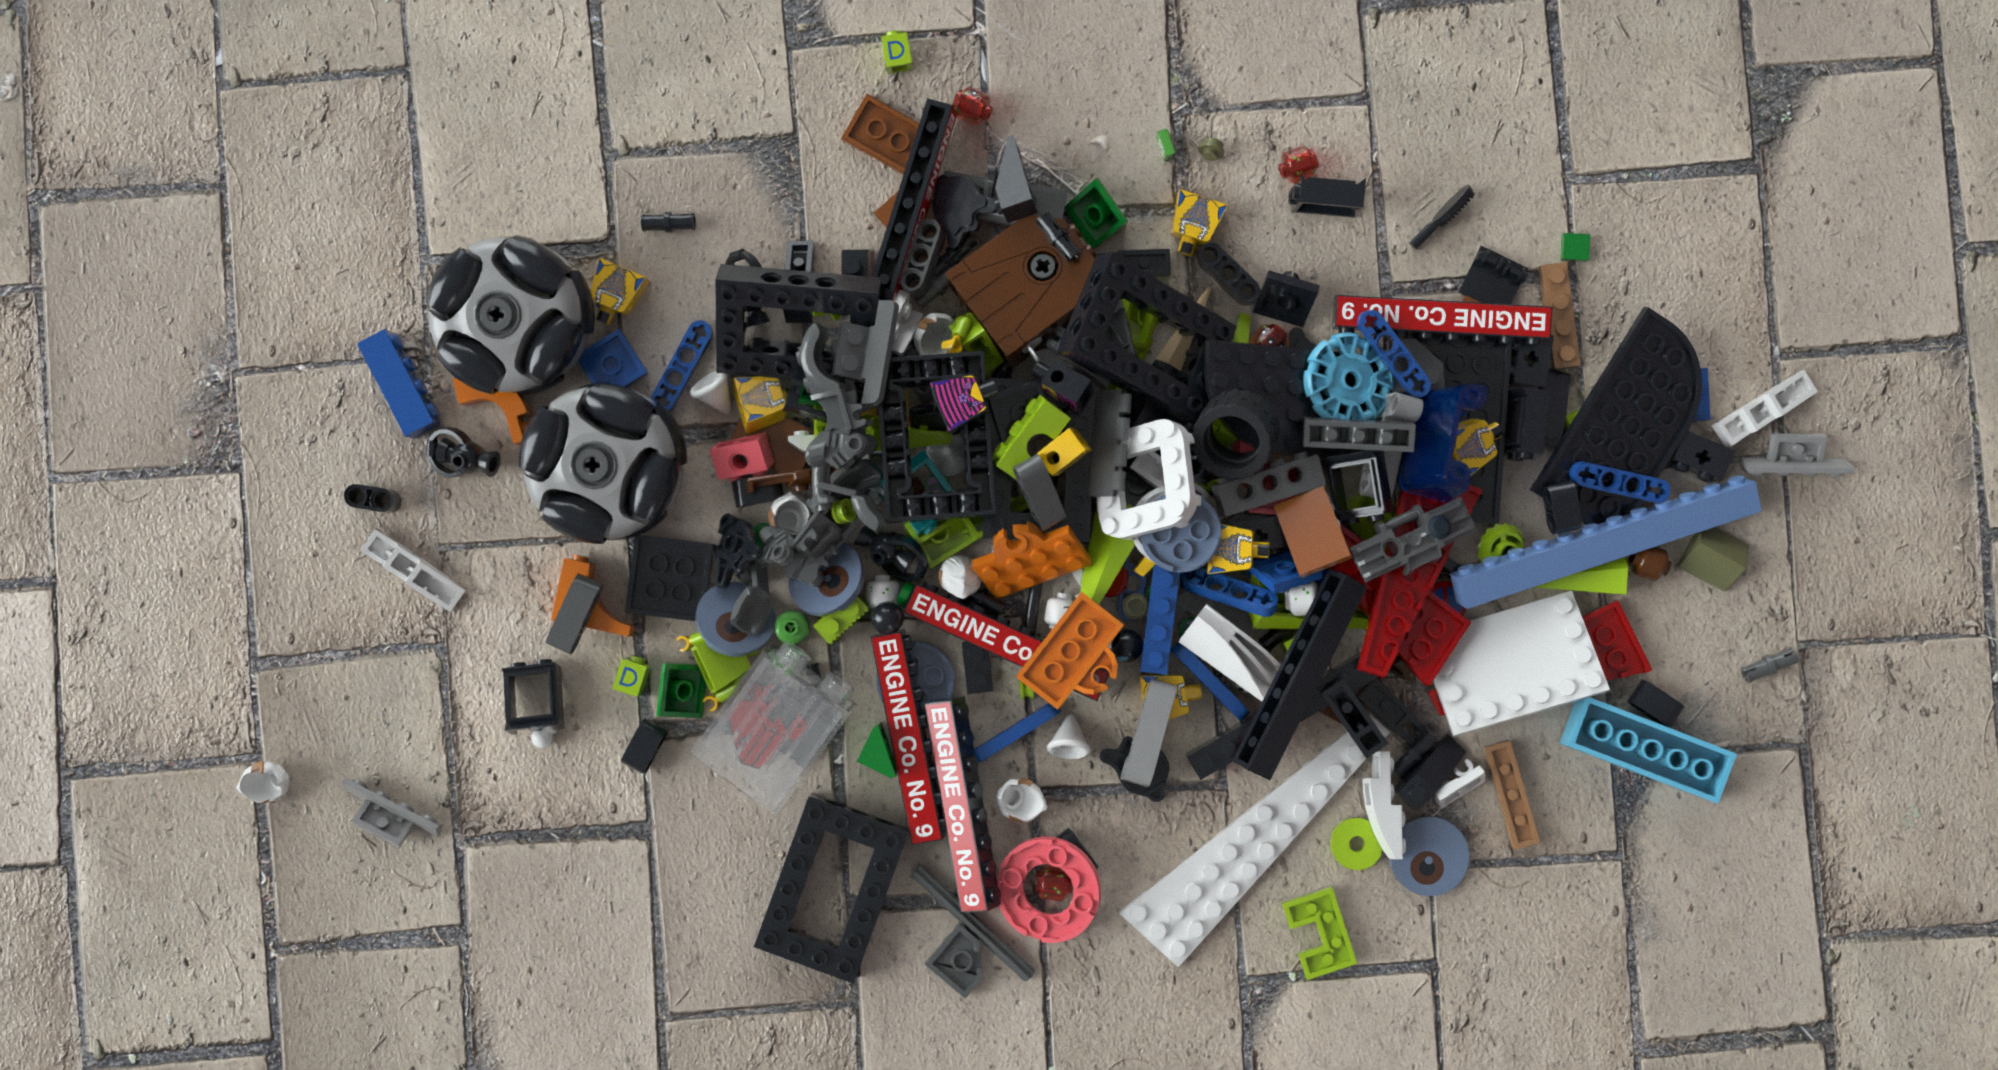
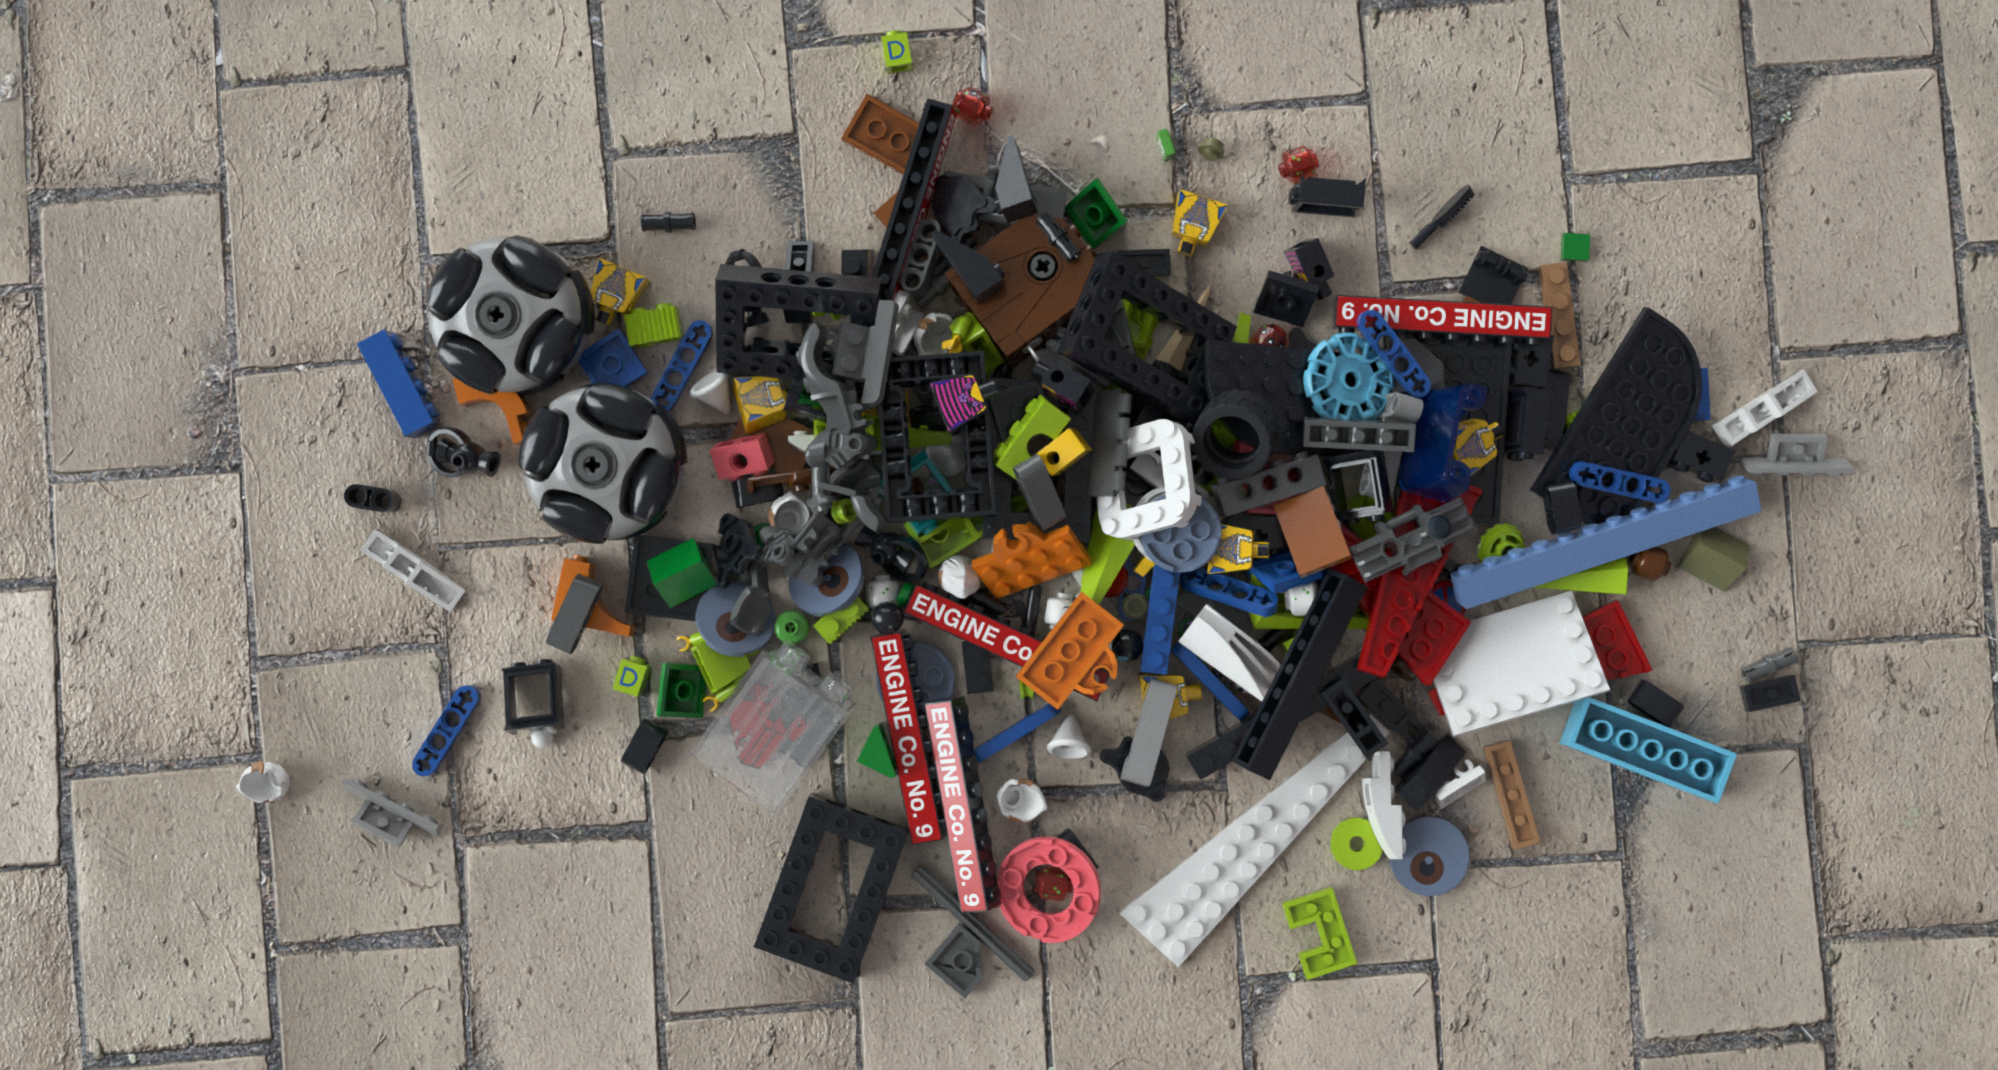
black beam [1196,242,1261,306] -> none
none -> blue beam [412,685,481,776]
none -> lime brick [624,303,684,349]
none -> green slope [647,537,716,608]
none -> black slope [931,230,1005,305]
none -> black torso [1283,238,1334,300]
none -> black plate [1739,675,1801,712]

